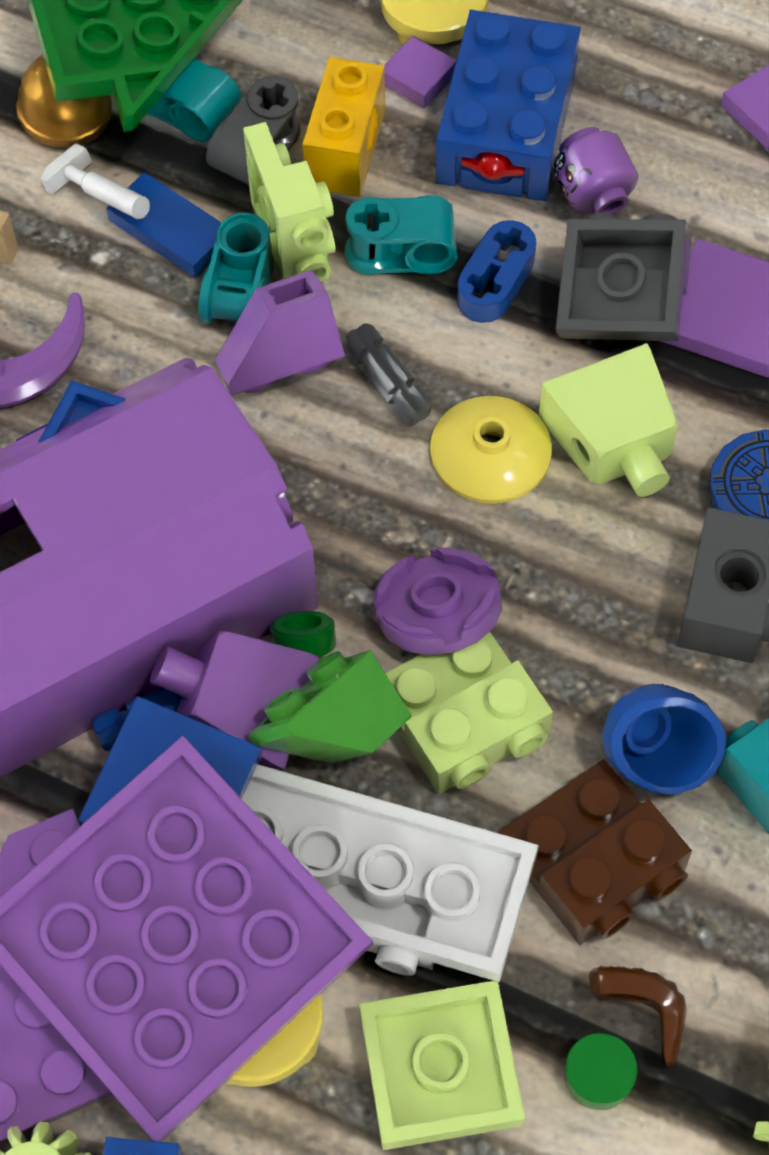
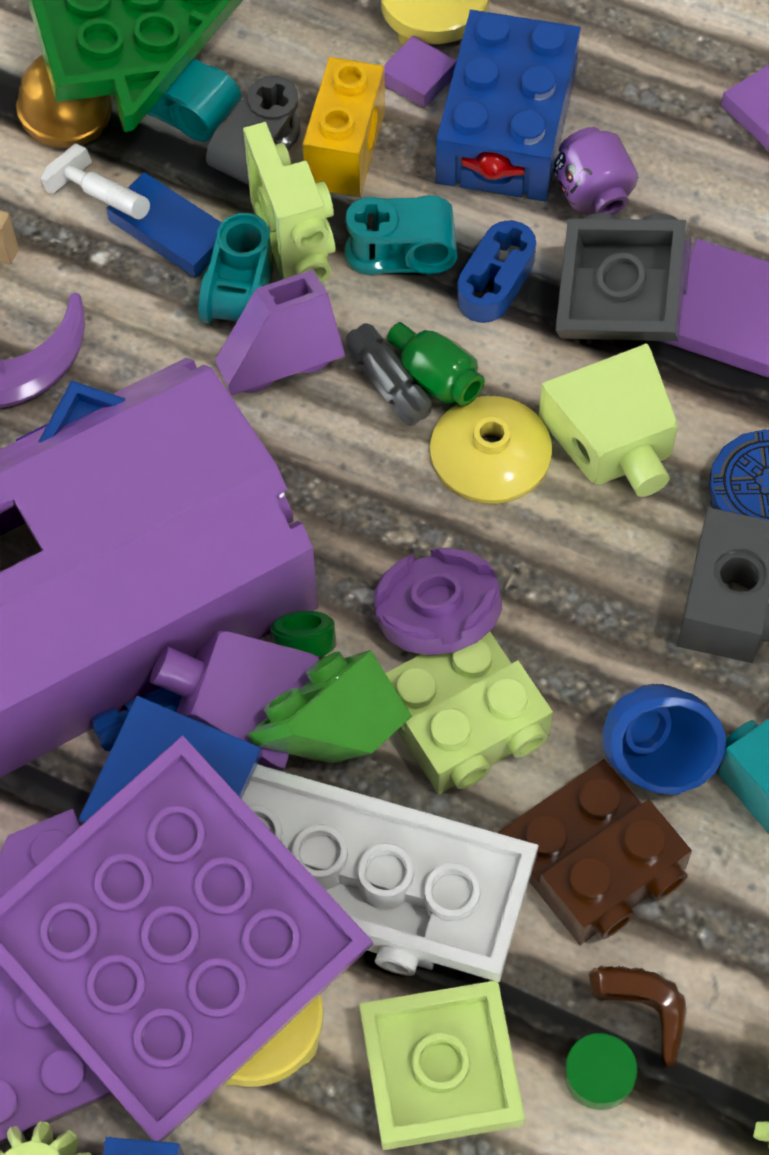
none -> green plant [387,322,485,406]

